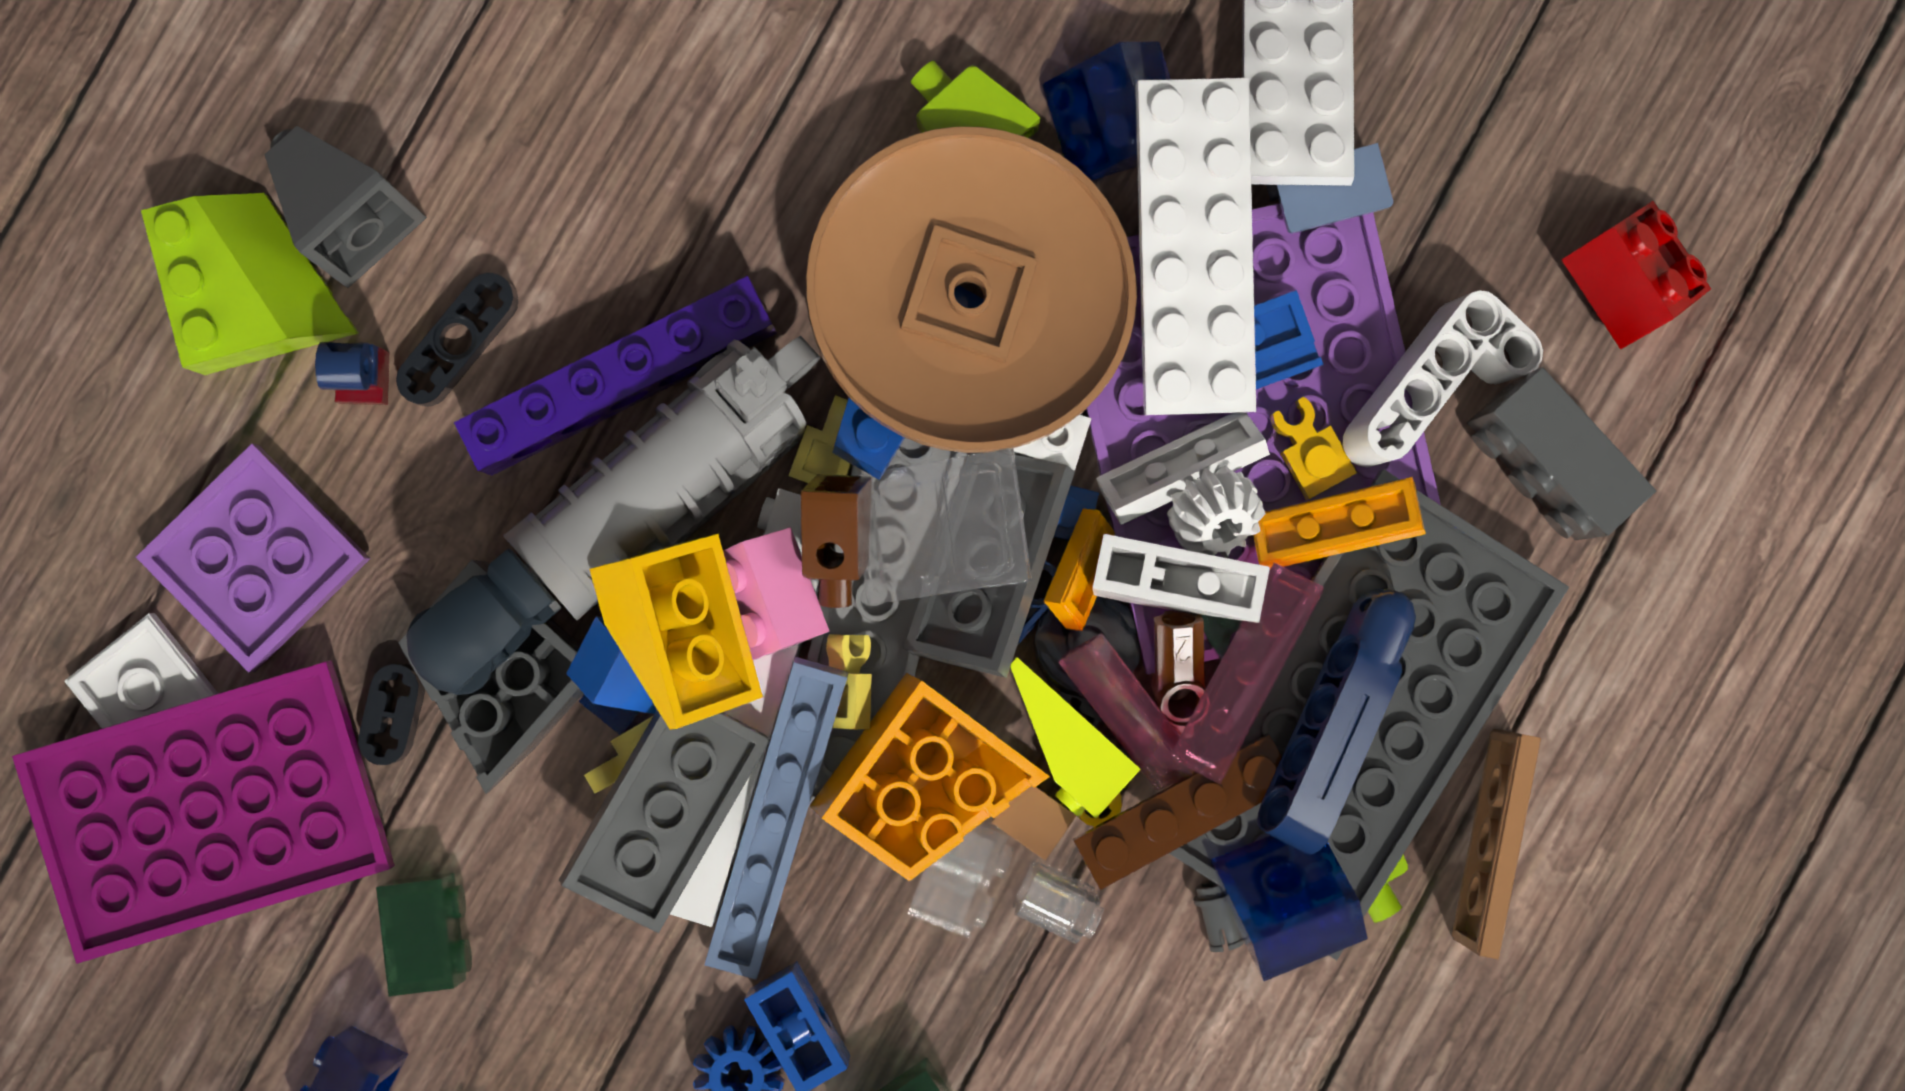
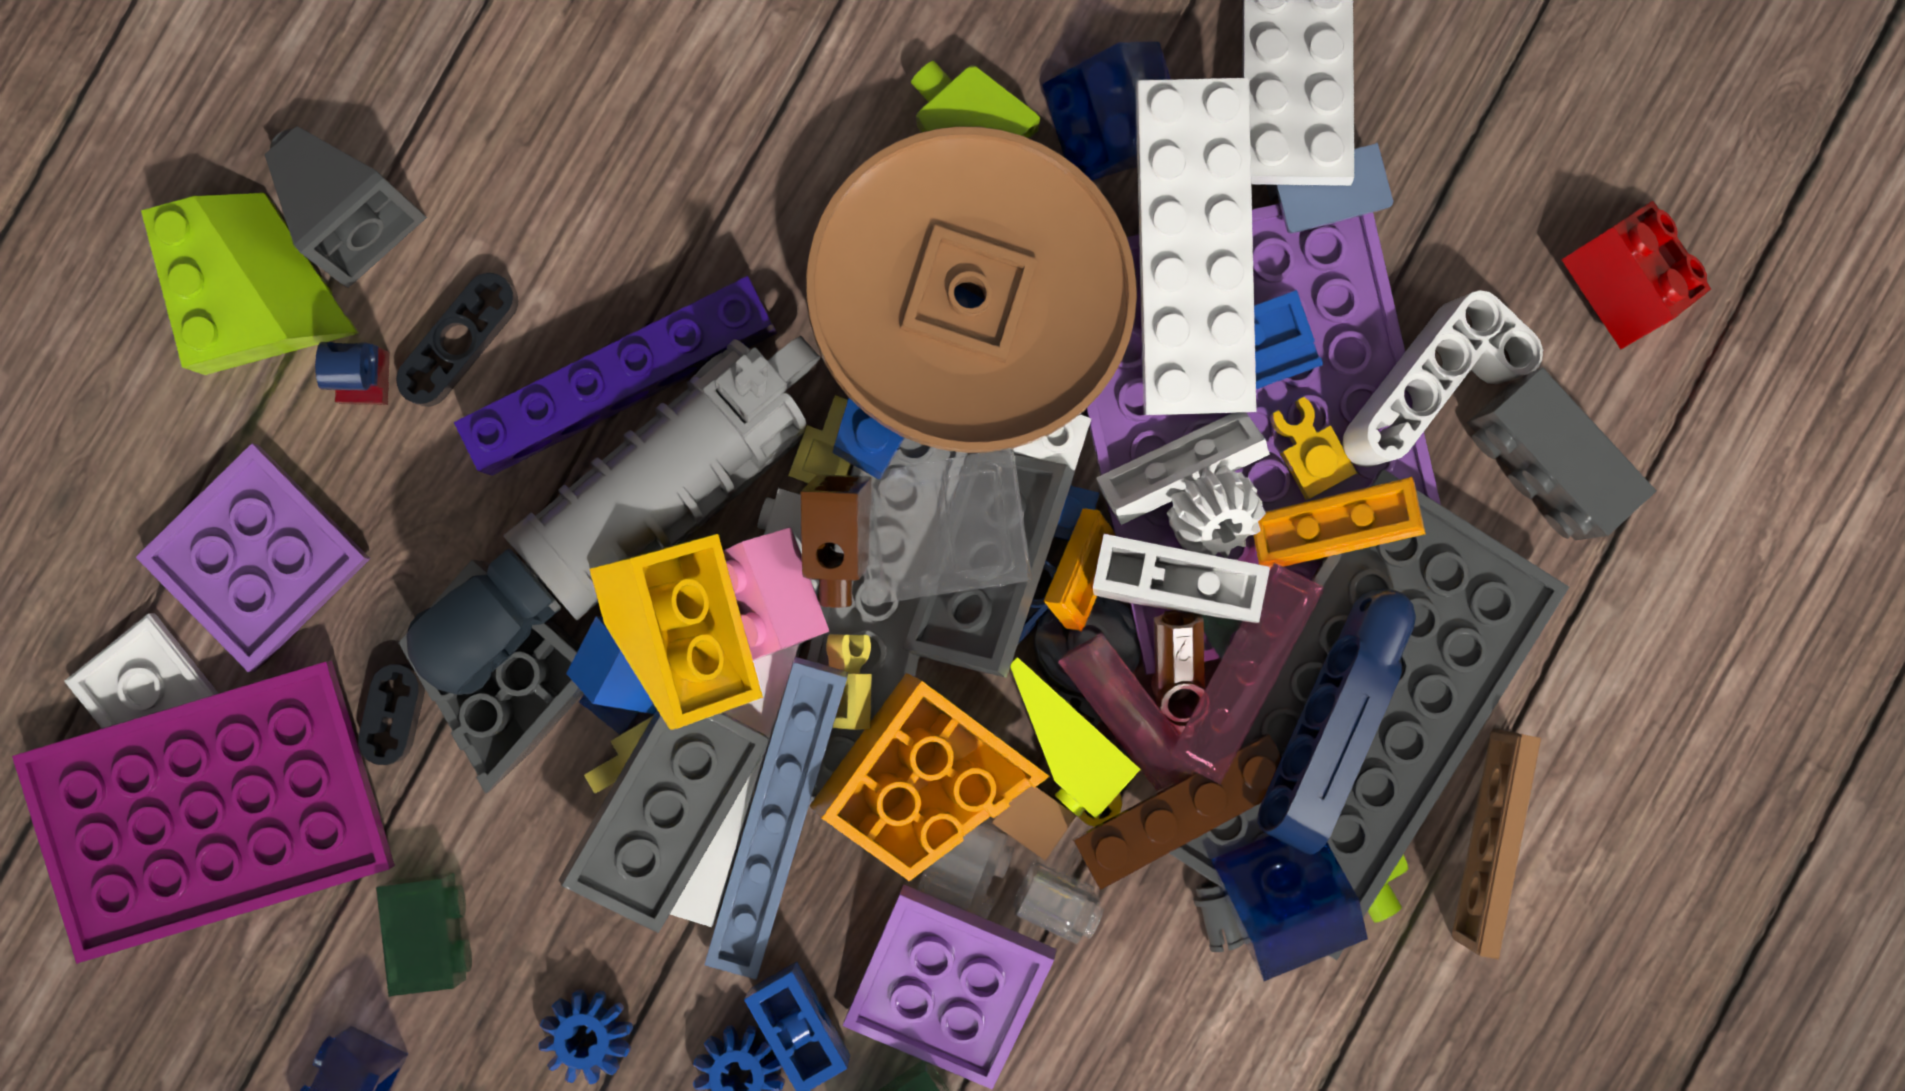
none -> blue gear [538,989,633,1084]
none -> medium lavender plate [842,884,1056,1090]

